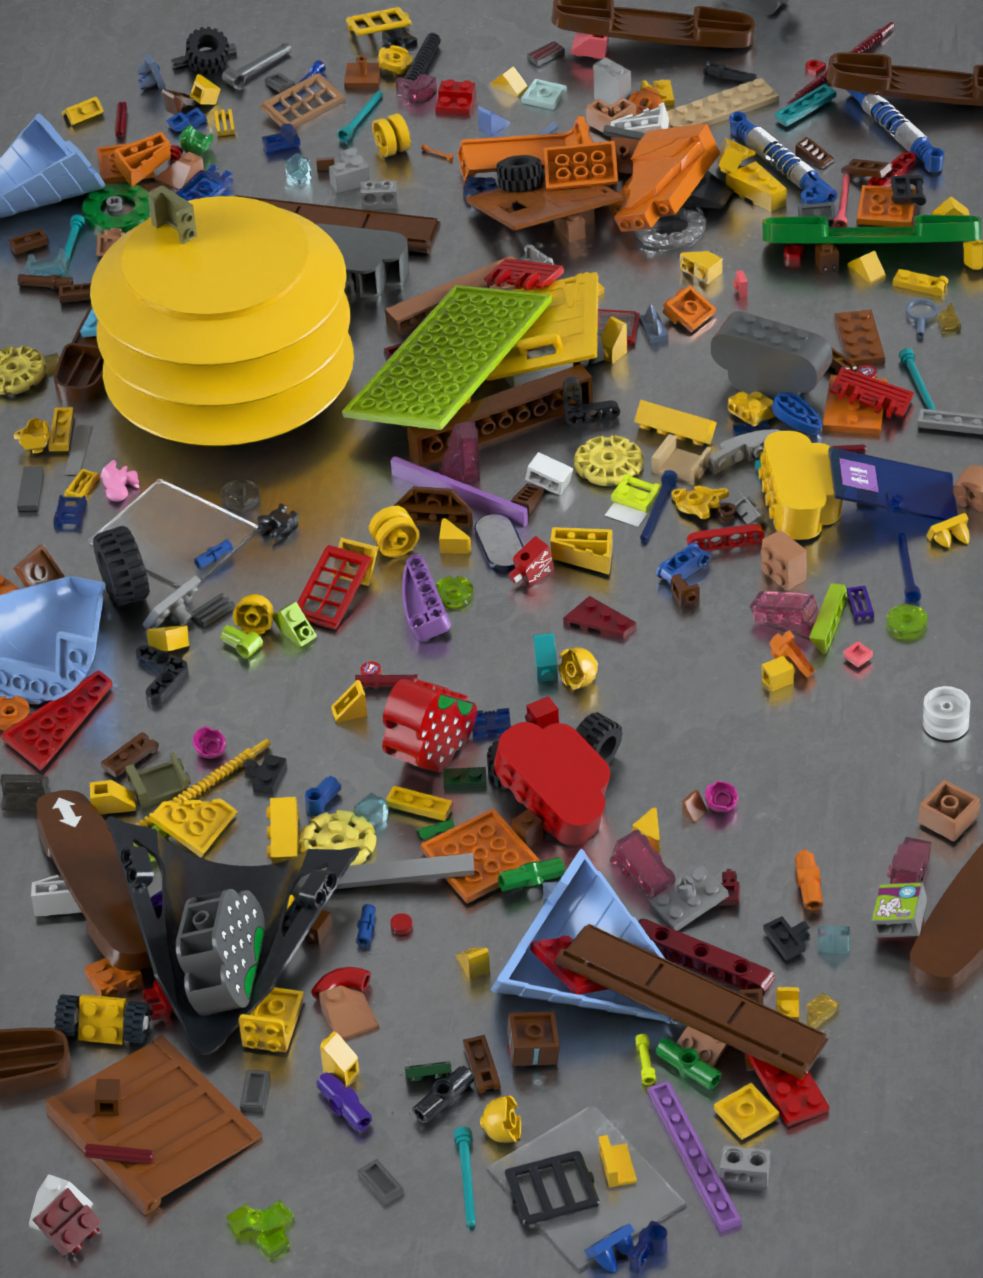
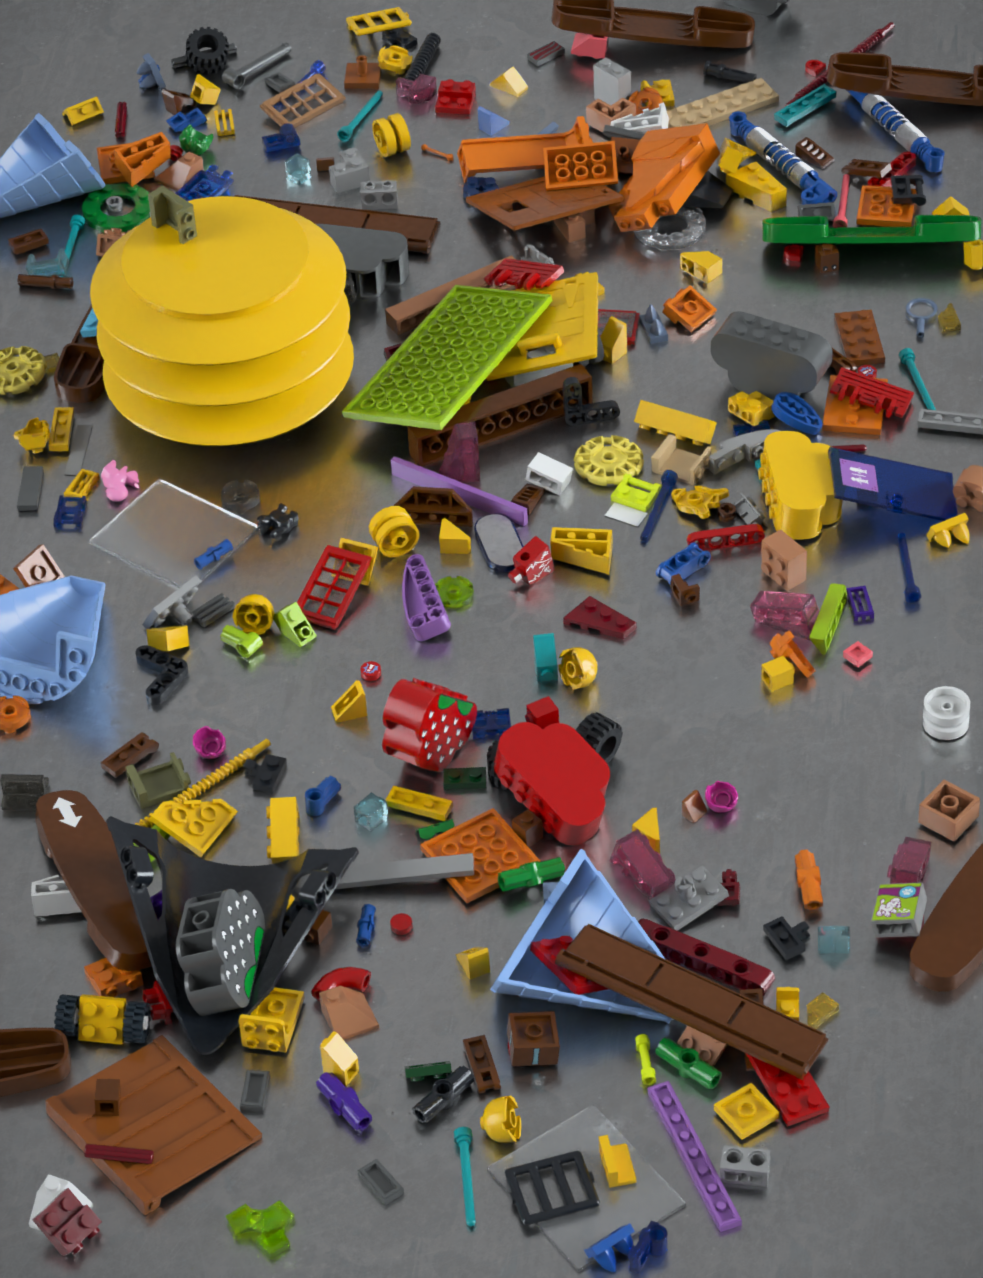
red wing [1,670,113,771] -> none
reddish brown plate [59,283,91,303] -> none
yellow slope [89,780,136,815] -> none
black tyre [93,526,150,607] -> none
light yellow plate [299,810,377,868] -> none
dark red pin [355,673,418,689] -> none
black tyre [496,155,543,192] -> none
light aqua tile [521,79,567,110] -> none
coral plate [733,270,747,297] -> none
yellow slope [848,251,886,284] -> none
clear neon green tile [887,604,928,638] -> none
yellow plate [893,269,949,296] -> none

